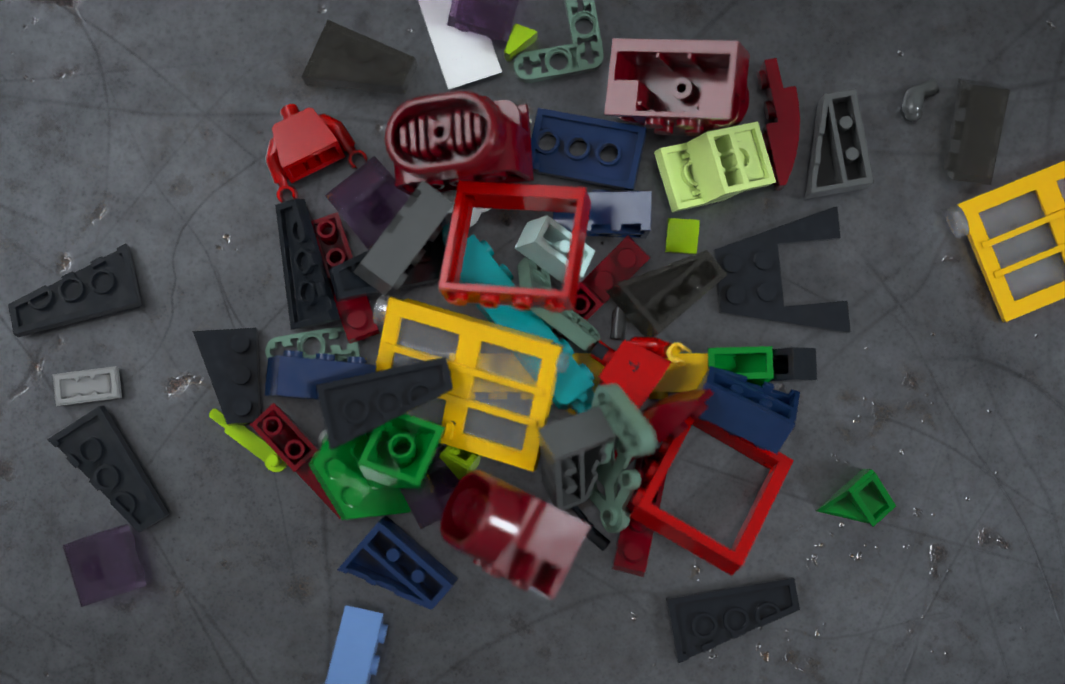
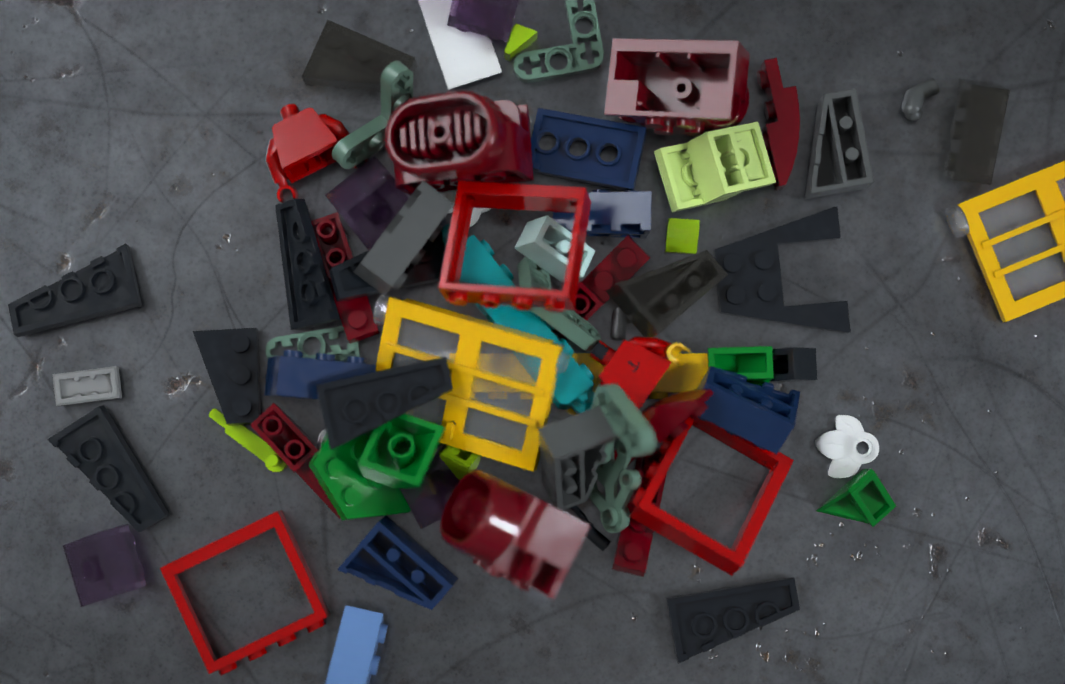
none -> red window [160,510,331,675]
none -> sand green beam [332,61,413,169]
none -> white plate [815,415,880,478]

